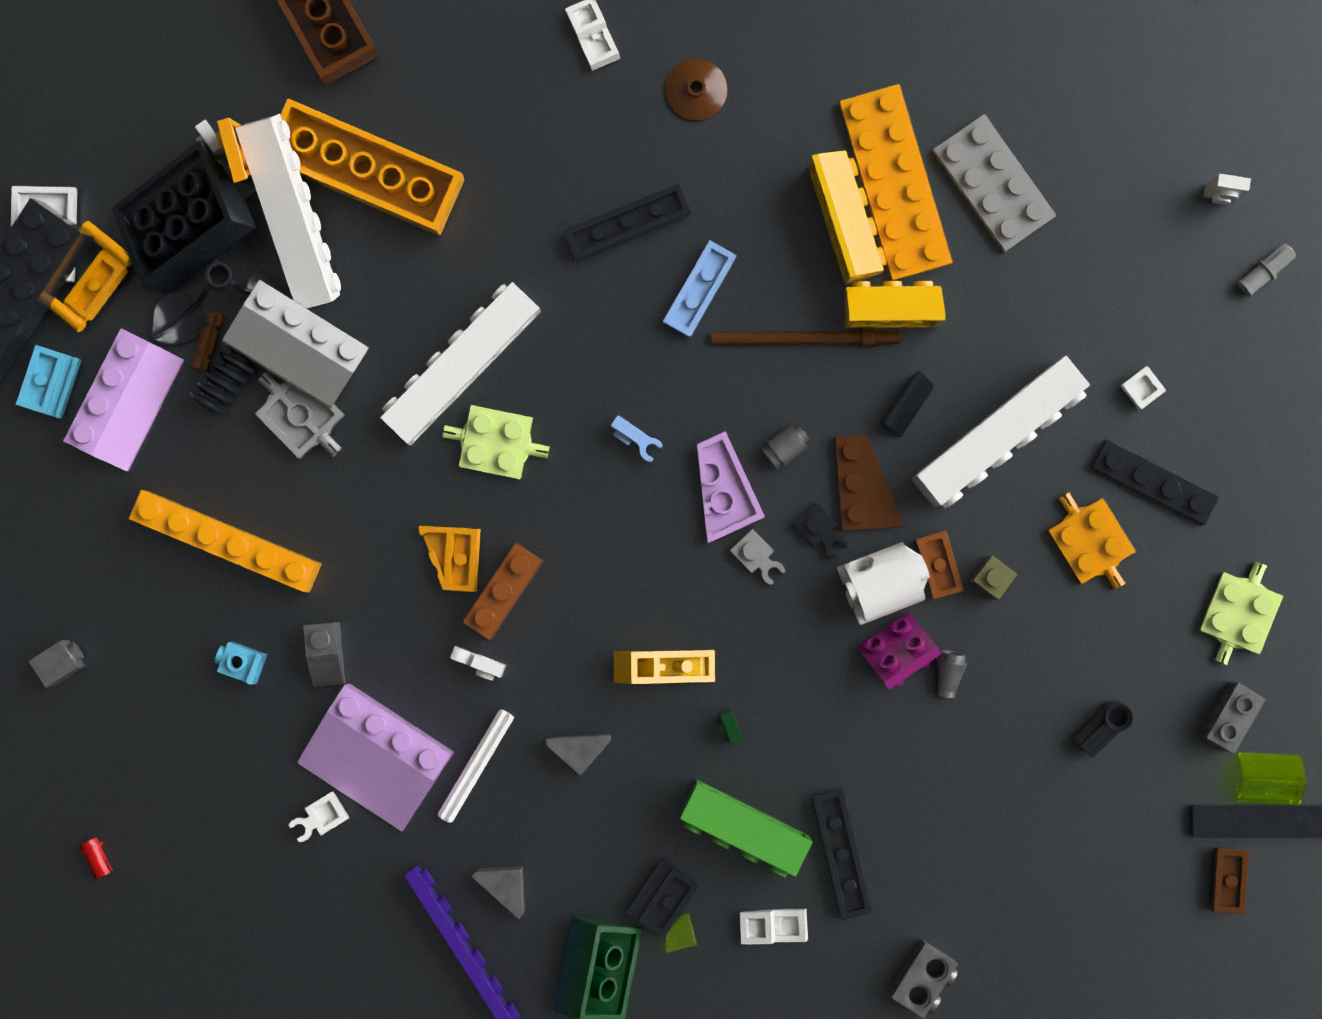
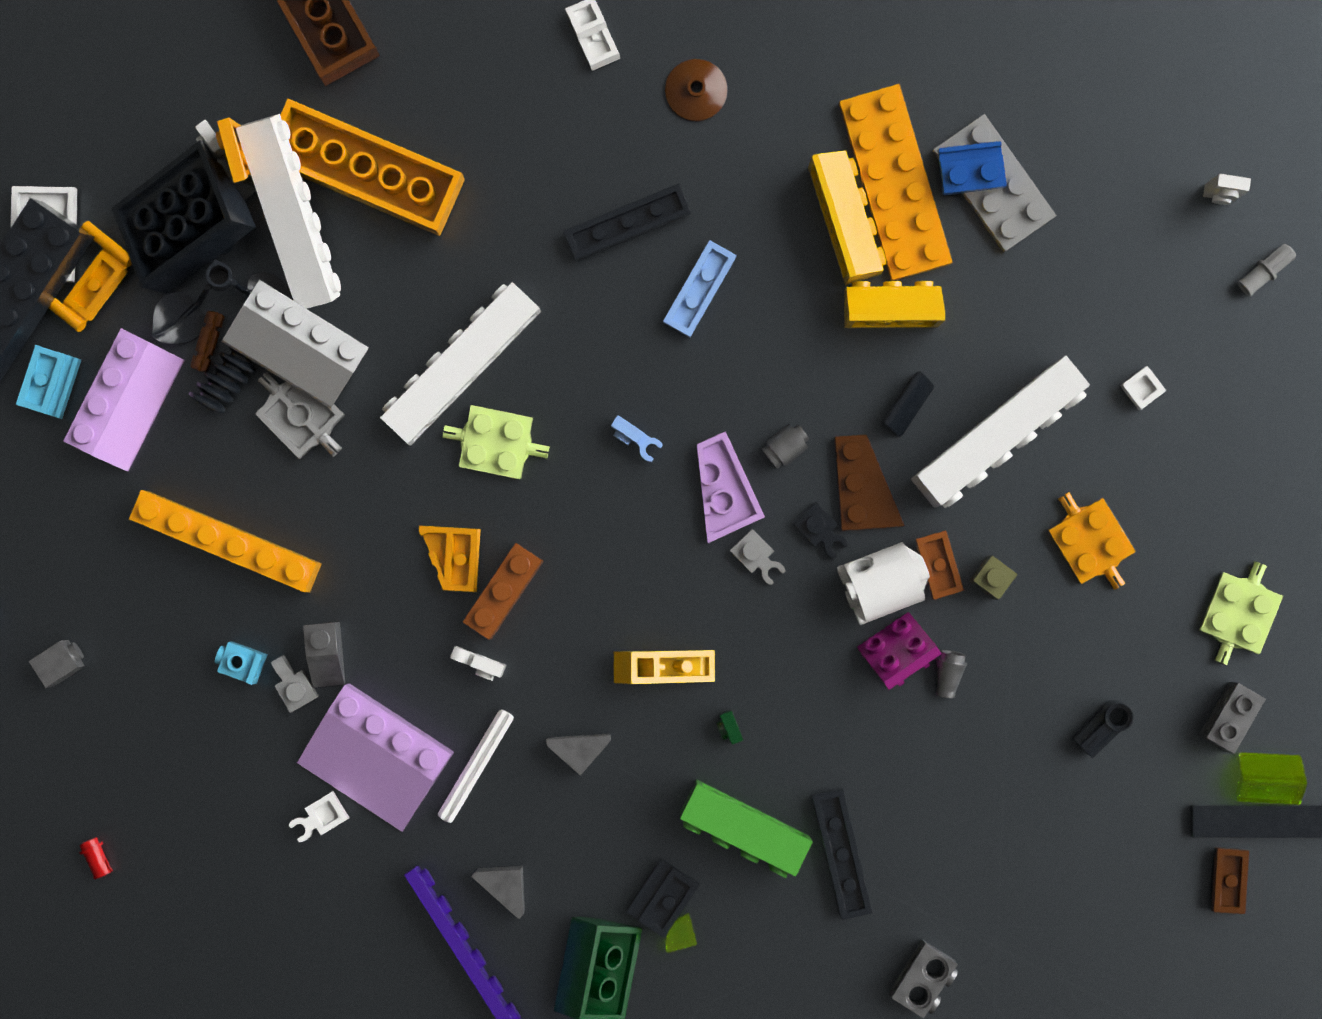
reddish brown bar [711,328,900,347] -> none
white slope [740,908,808,944] -> none
black plate [1091,440,1219,525] -> none
none -> light grey plate [271,655,319,713]
none -> blue plate [937,141,1007,195]

